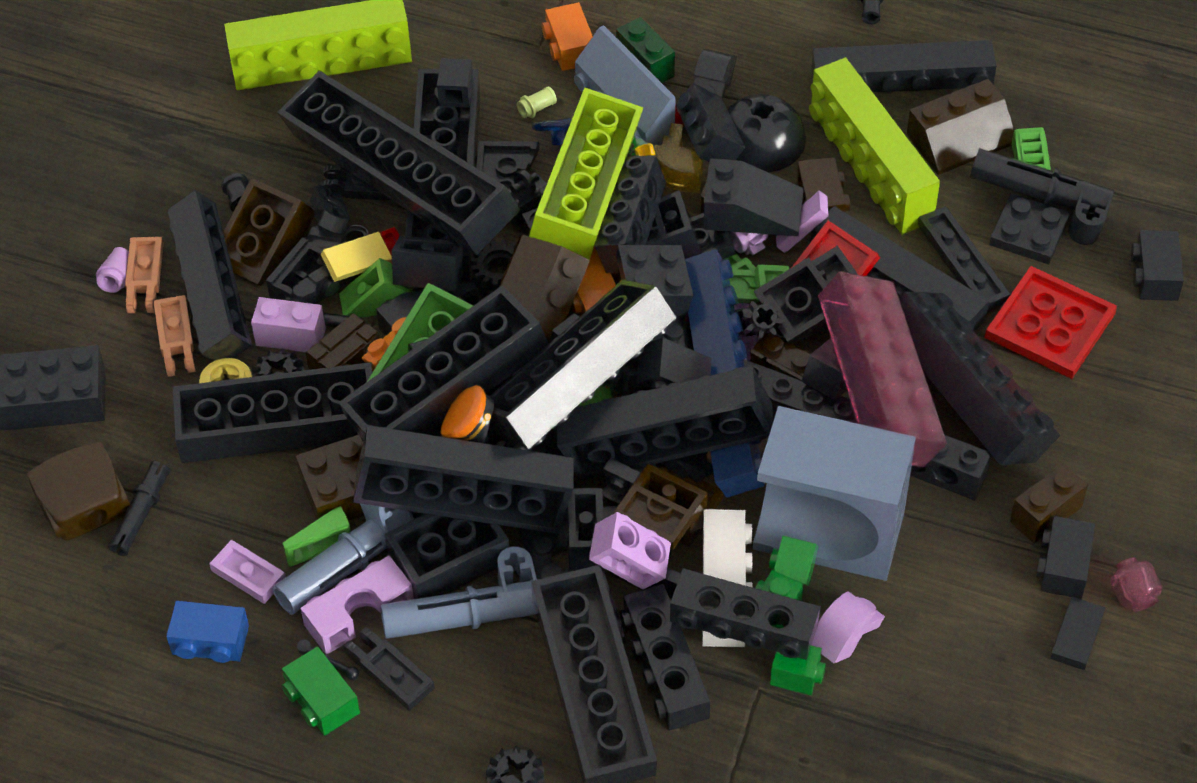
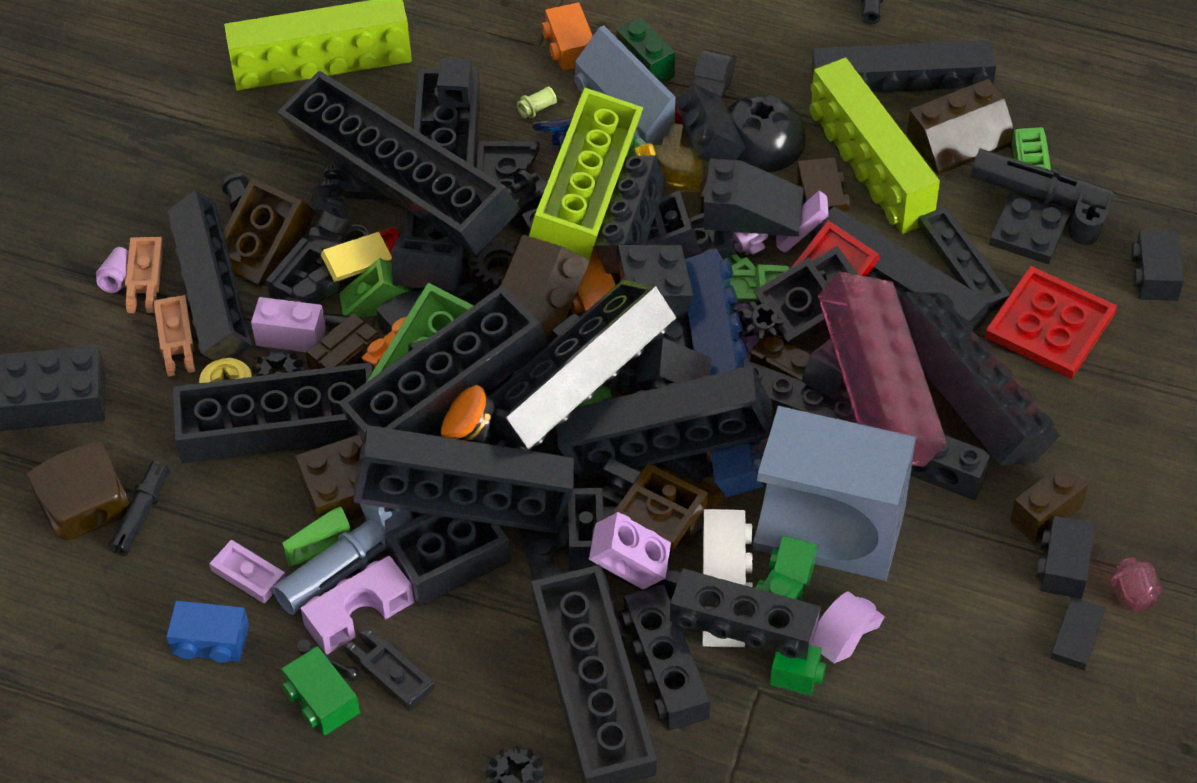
sand blue piece [380,547,537,639] -> none

